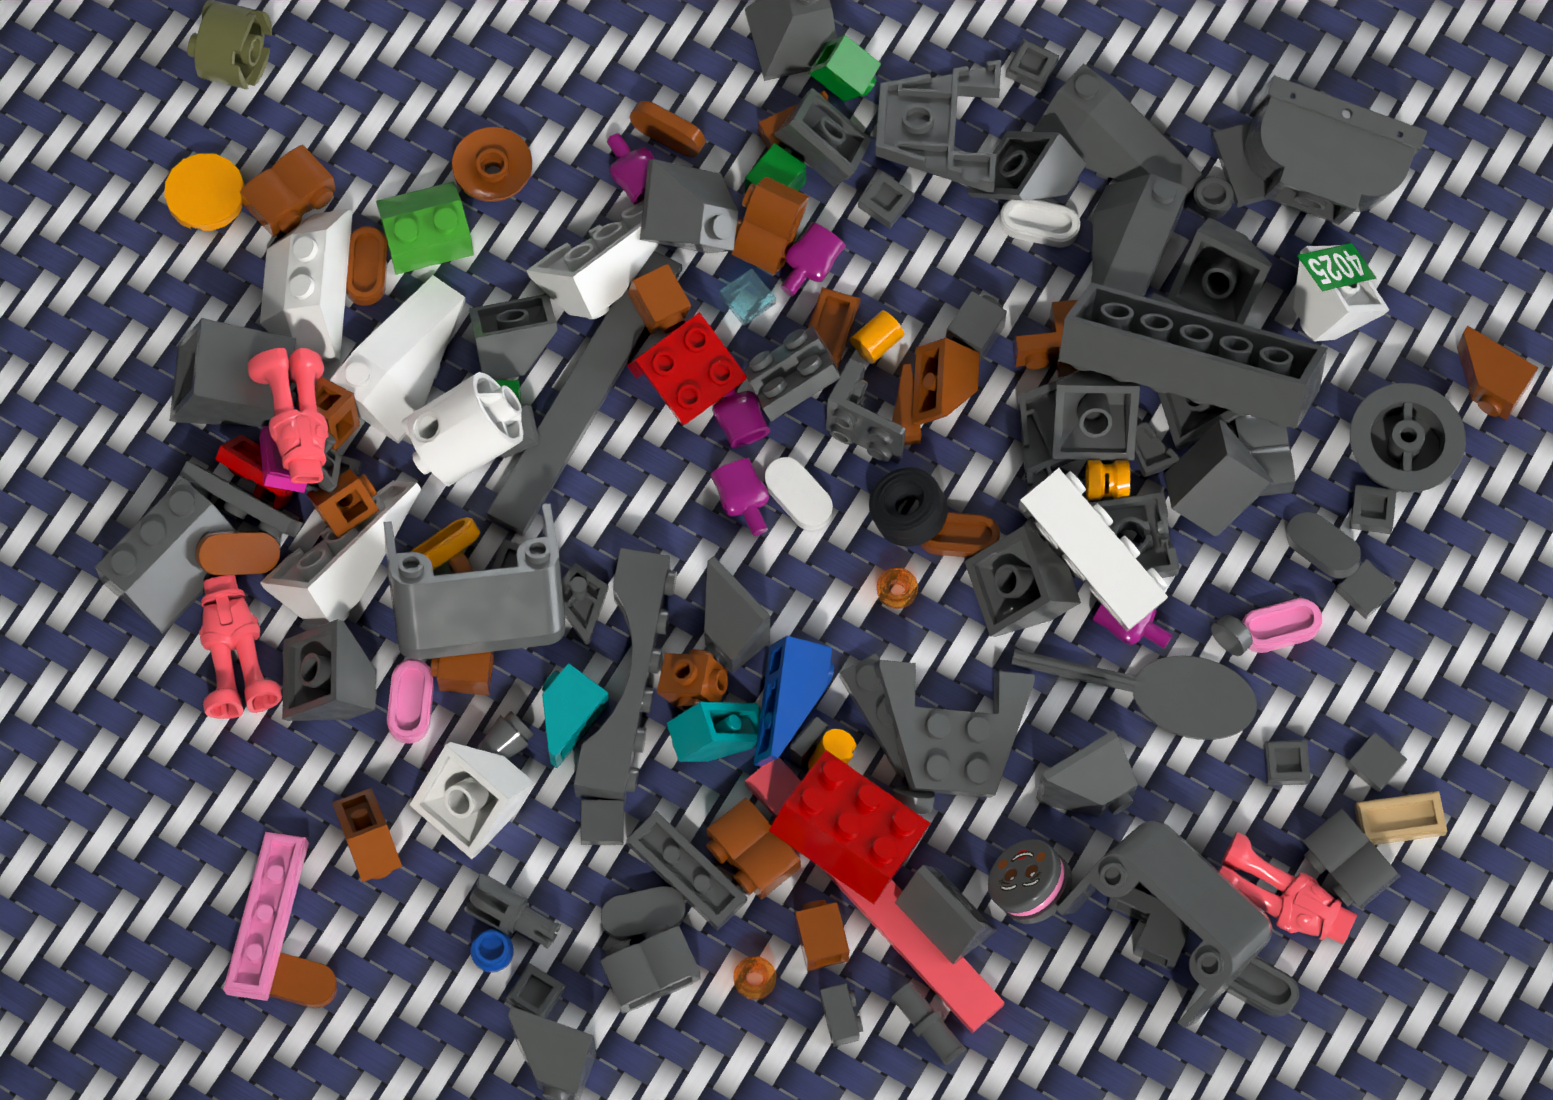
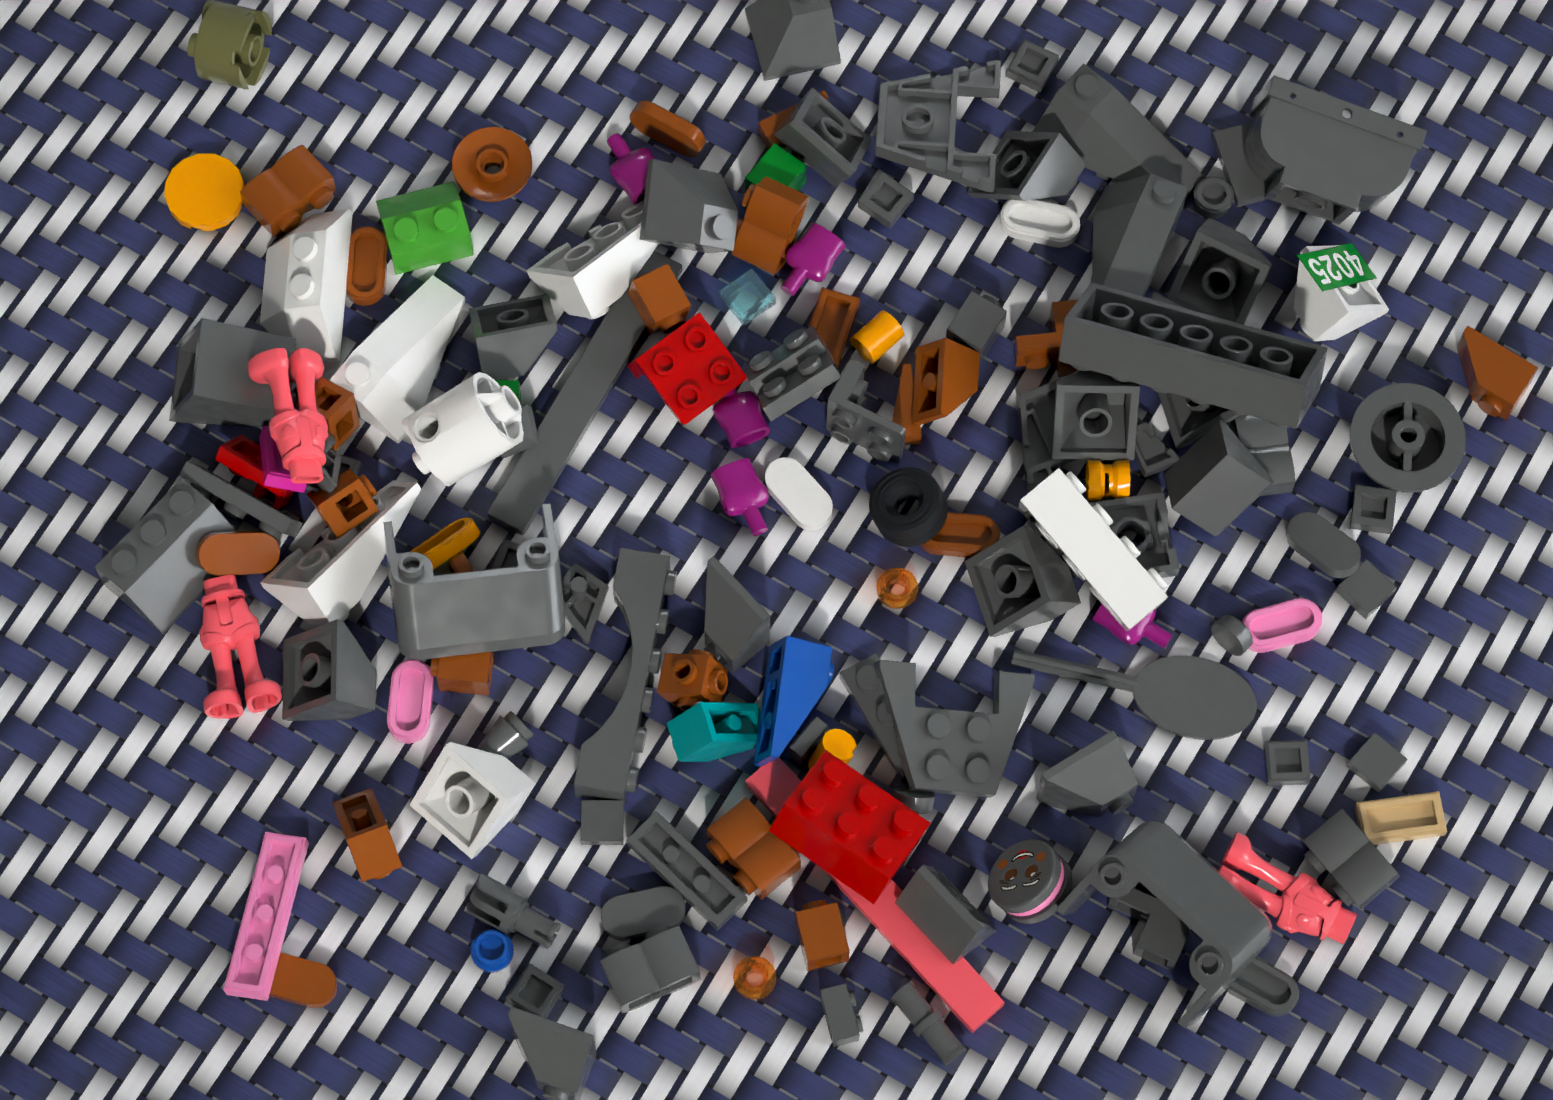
teal slope [542,663,609,768] -> none
brick [808,35,881,102] -> none

